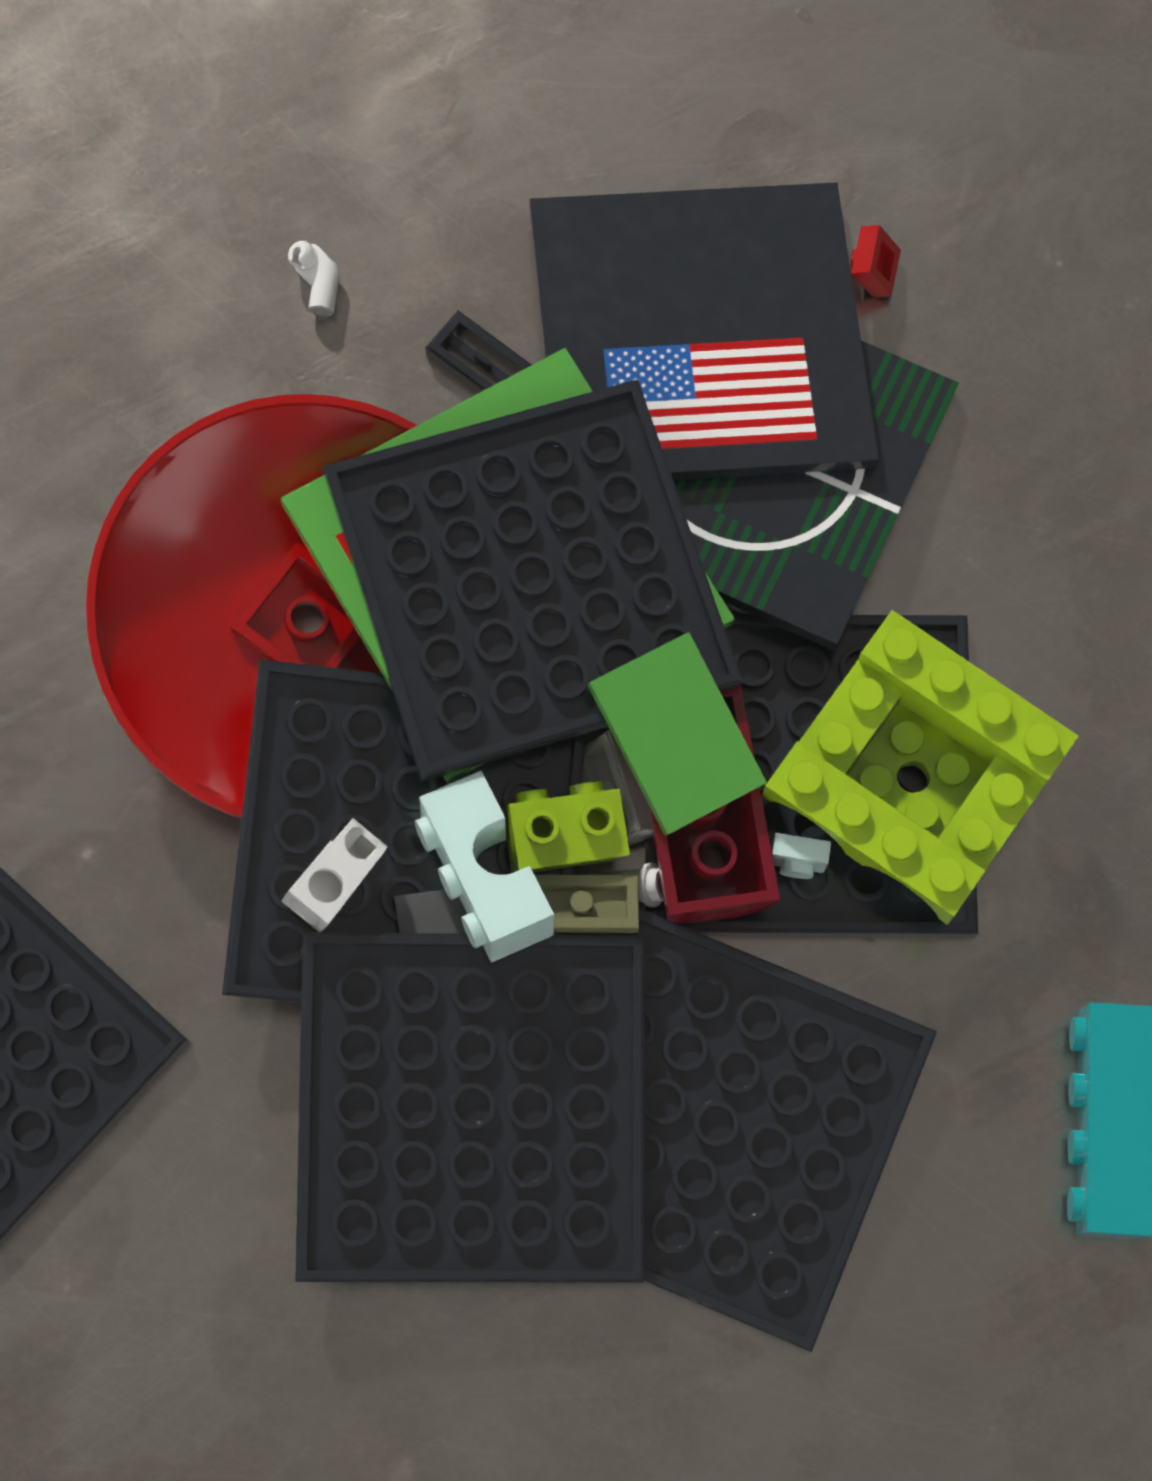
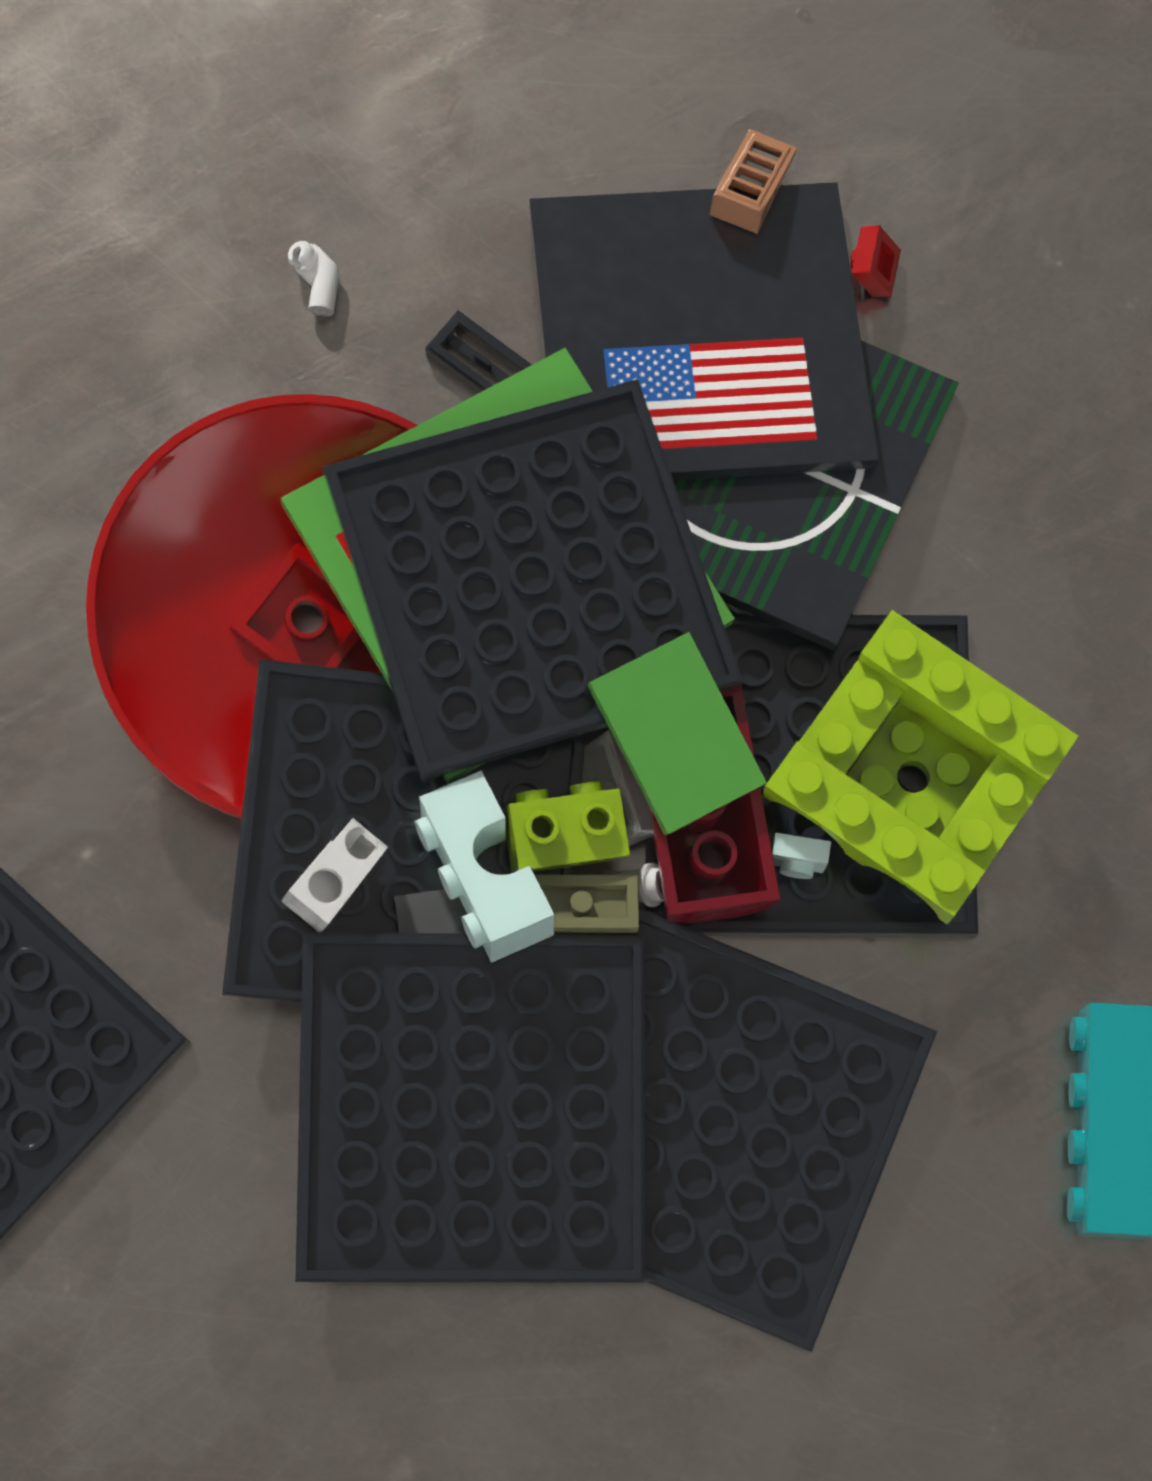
none -> nougat slope [710,129,797,234]

